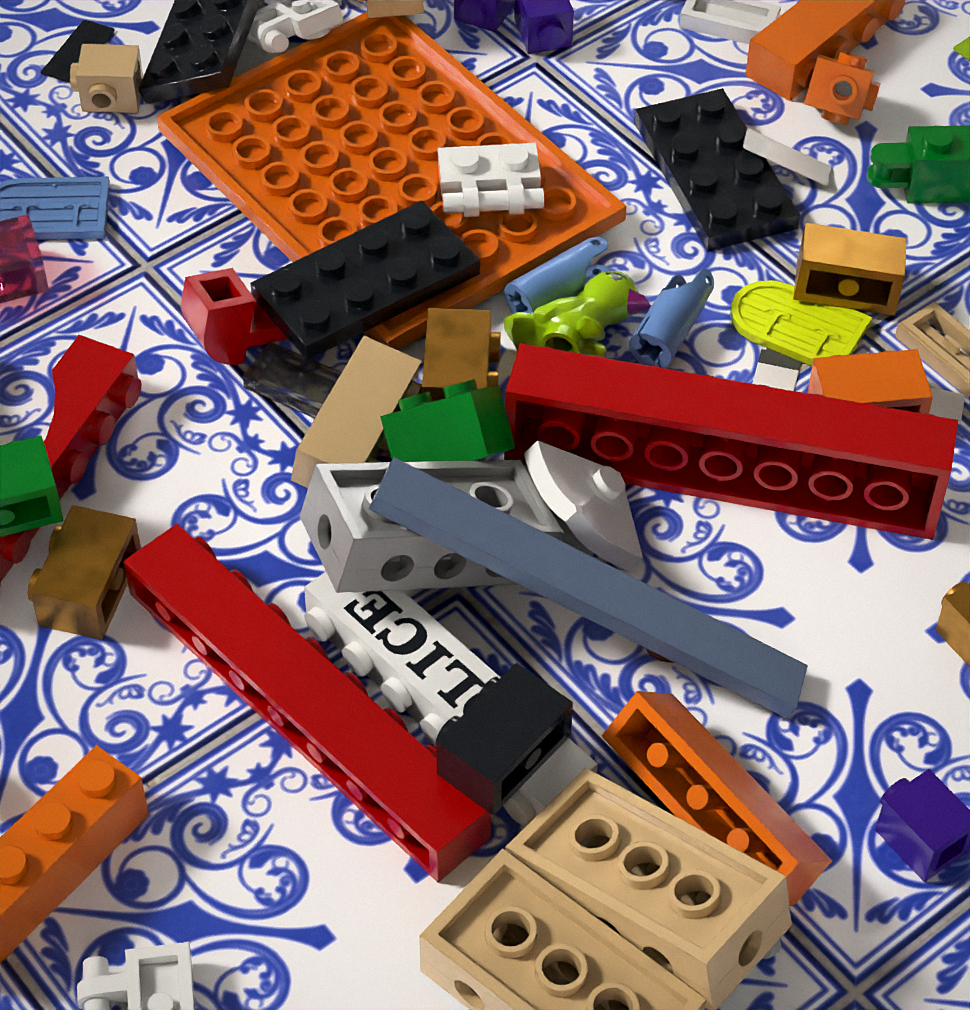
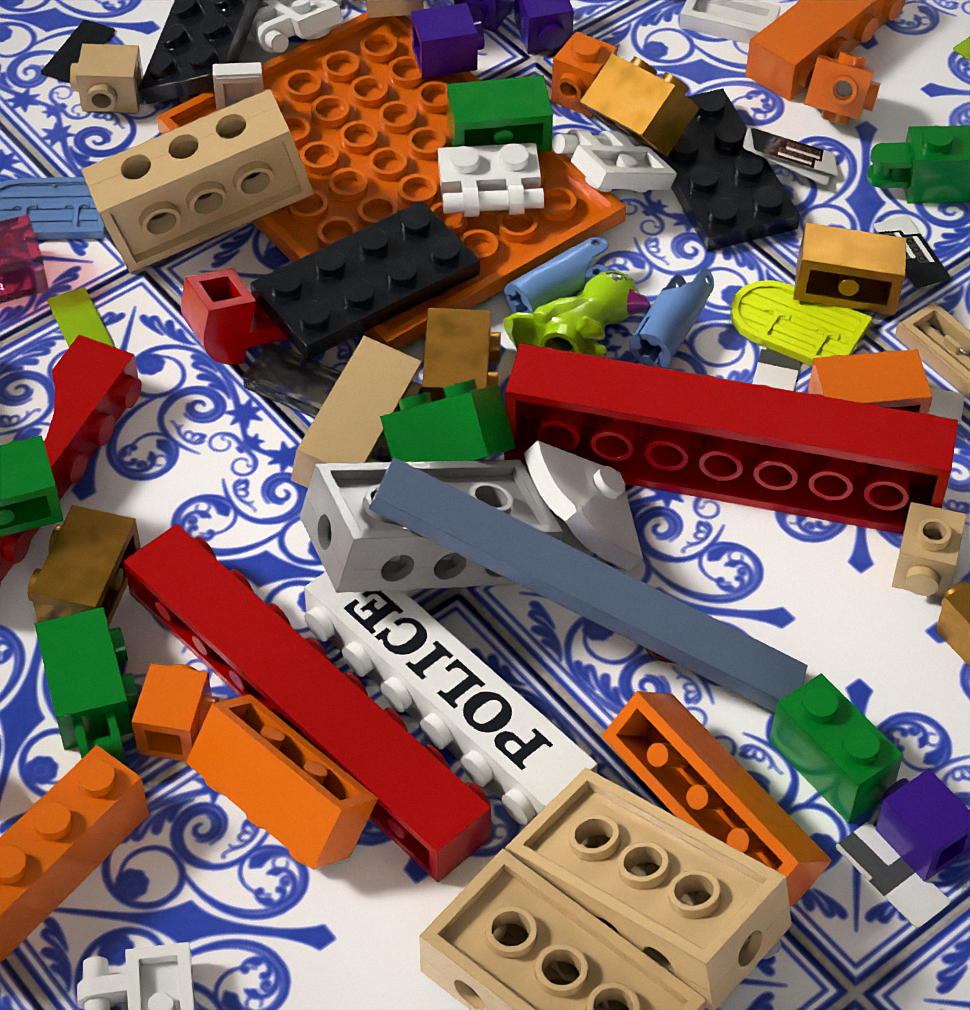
black brick [435,662,573,815] -> none
none -> green brick [34,607,139,763]
none -> lime sticker [47,288,114,347]
none -> tan brick [81,89,314,273]
none -> orange brick [131,663,219,762]
none -> orange brick [186,694,378,870]
none -> white tile [213,62,264,111]
none -> dark purple brick [411,3,485,78]
none -> green brick [447,75,553,153]
none -> orange brick [551,31,618,118]
none -> white plate [552,130,677,193]
none -> brick [580,53,700,157]
none -> sticker [751,128,838,176]
none -> green brick [769,673,903,824]
none -> white sticker [836,822,950,928]
none -> sticker [874,215,951,288]
none -> tan brick [891,502,967,598]

